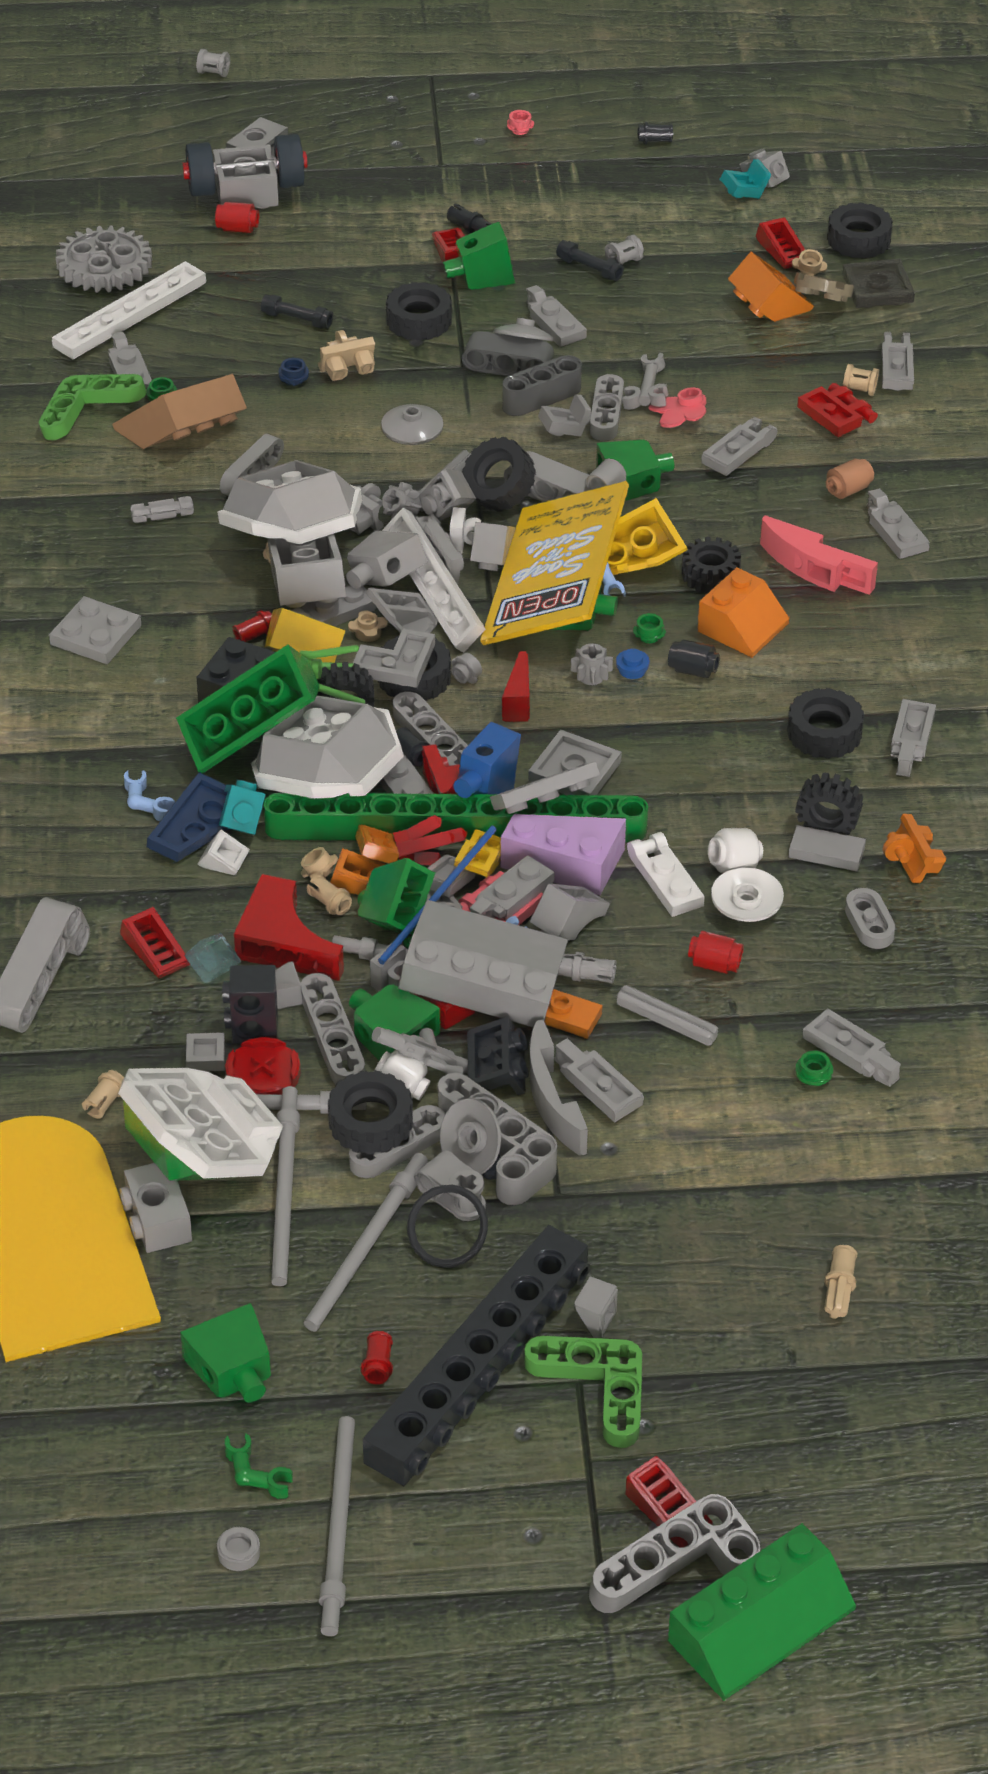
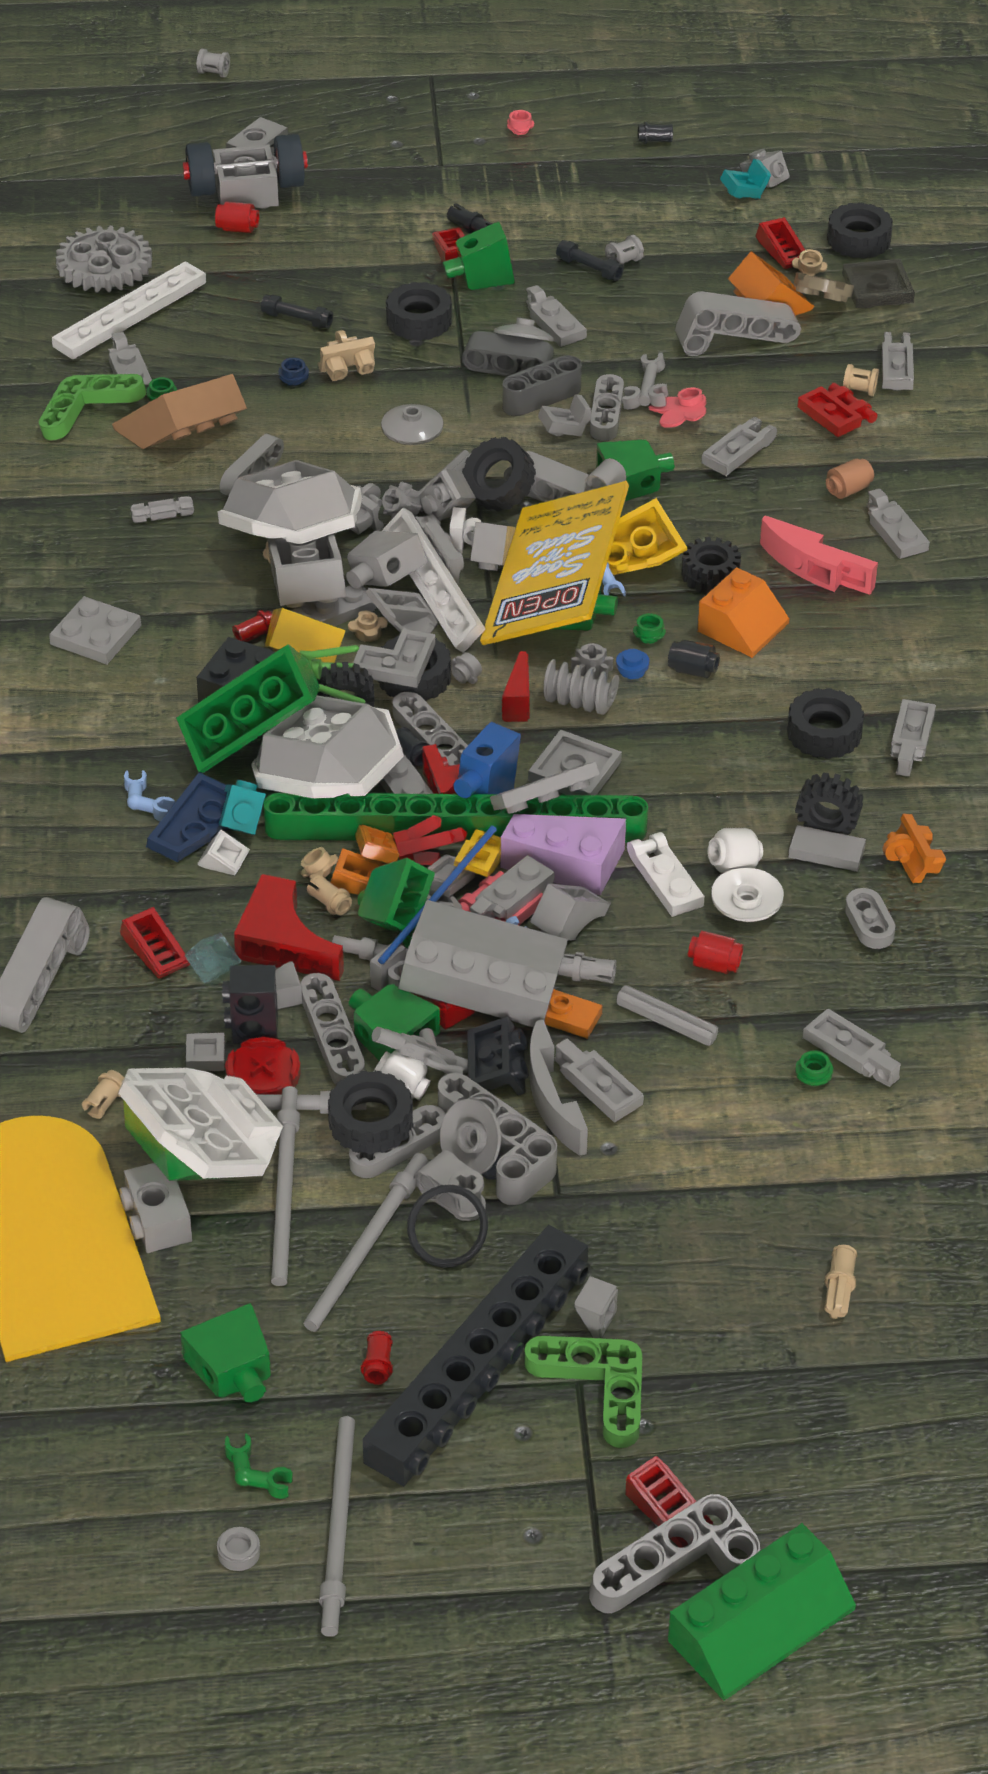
none -> light grey piece [544,659,619,715]
none -> light grey beam [675,292,801,356]

